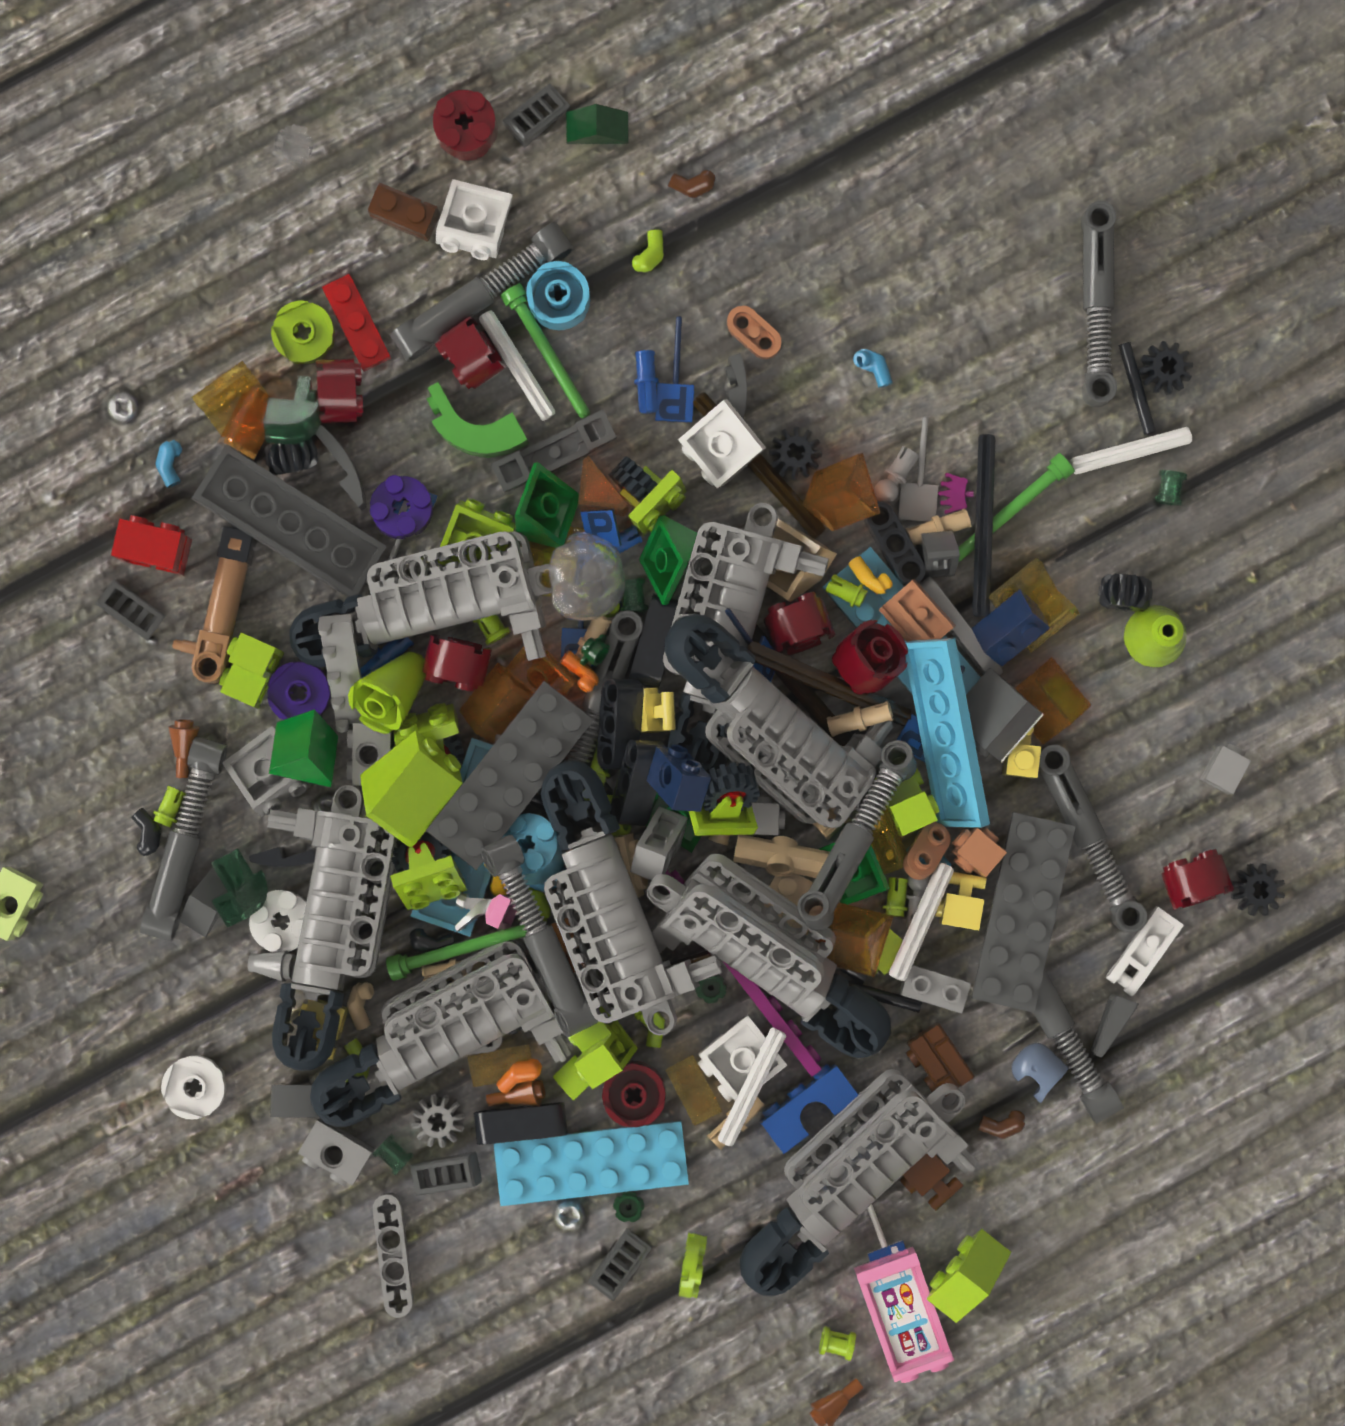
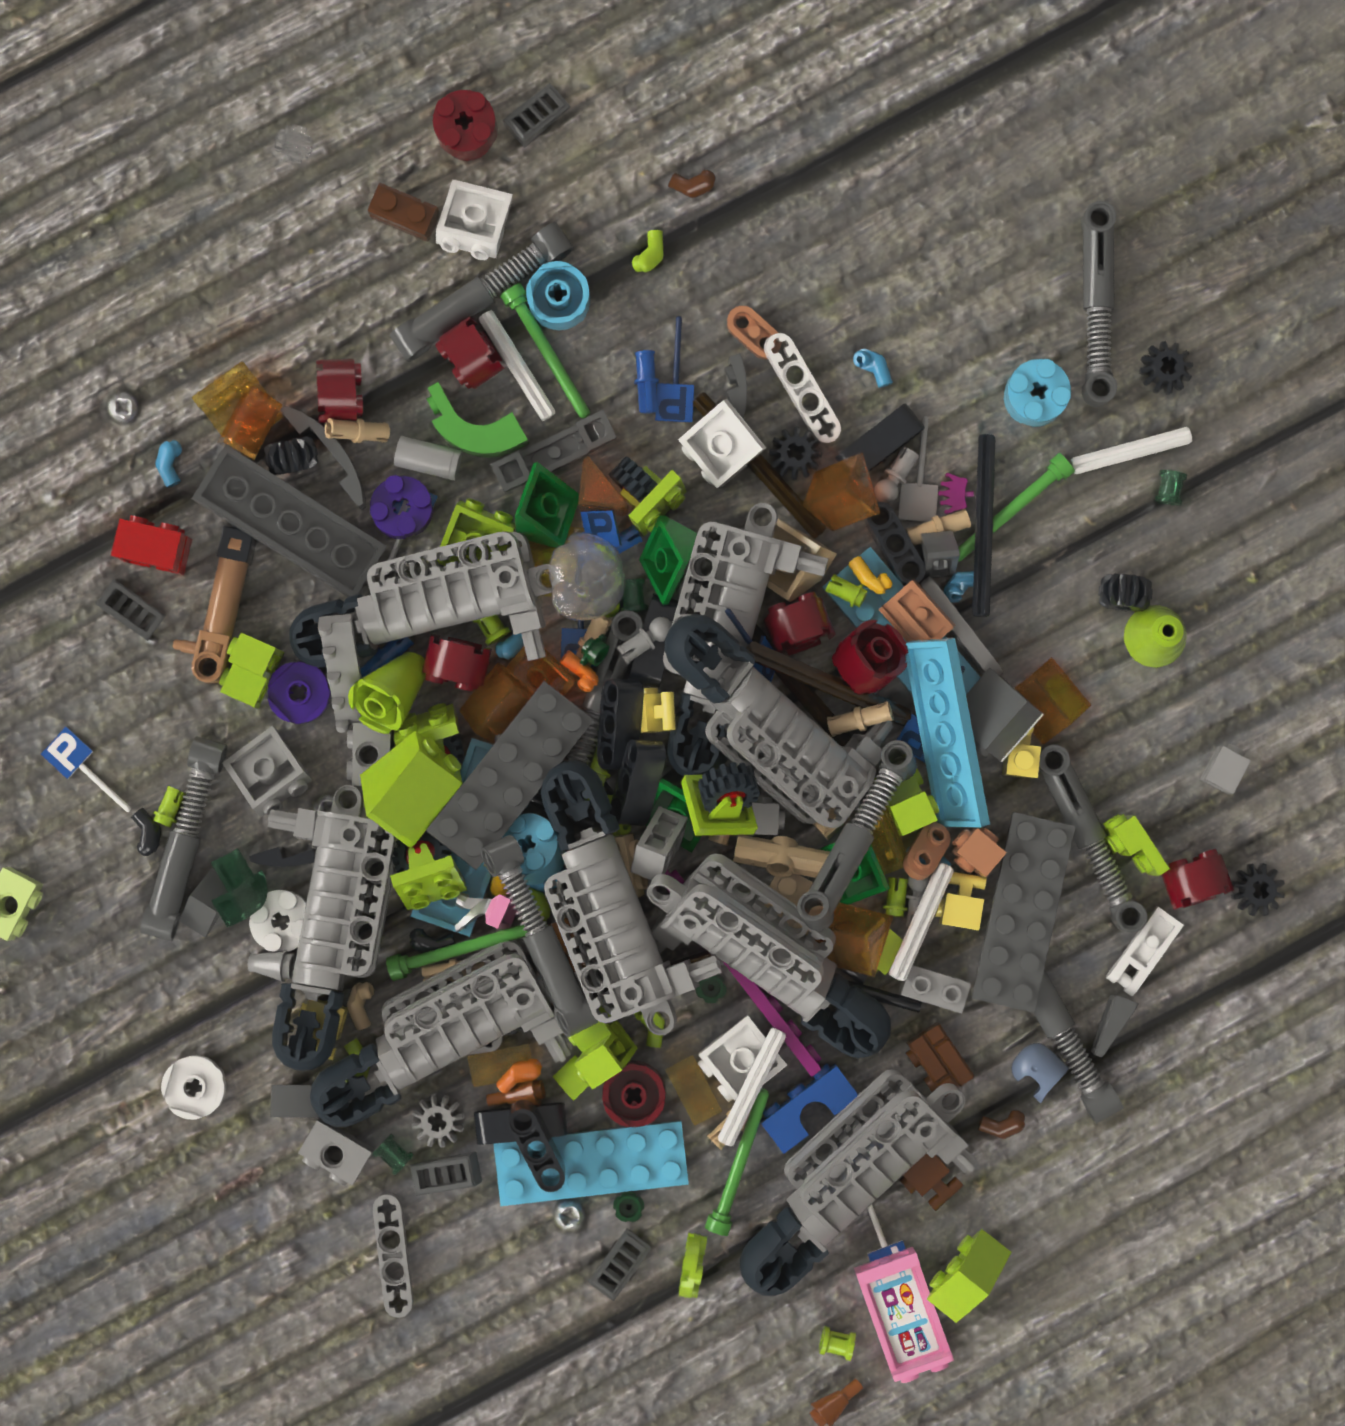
dark orange cone [168,719,200,778] -> none
clear green brick [263,376,321,444] -> none
green slope [268,709,338,787] -> none
lime plate [271,300,335,364] -> none
red plate [322,273,392,372] -> none
dark green slope [566,104,628,144] -> none
dark blue brick [646,745,711,812] -> none
dark blue brick [971,589,1050,667] -> none
clear yellow bracket [989,558,1080,653] -> none
black piece [1118,342,1156,435] -> none
none -> piece [41,727,131,812]
none -> tan pin [325,418,390,443]
none -> light grey pin [394,436,462,481]
none -> dark azure arm [495,630,525,660]
none -> black beam [508,1100,565,1192]
none -> light grey pin [616,617,672,664]
none -> bright green piece [705,1088,769,1236]
none -> white beam [764,333,841,443]
none -> black beam [835,403,925,483]
none -> dark azure arm [943,571,974,603]
none -> medium azure brick [1004,359,1071,427]
none -> lime plate [1103,813,1170,876]

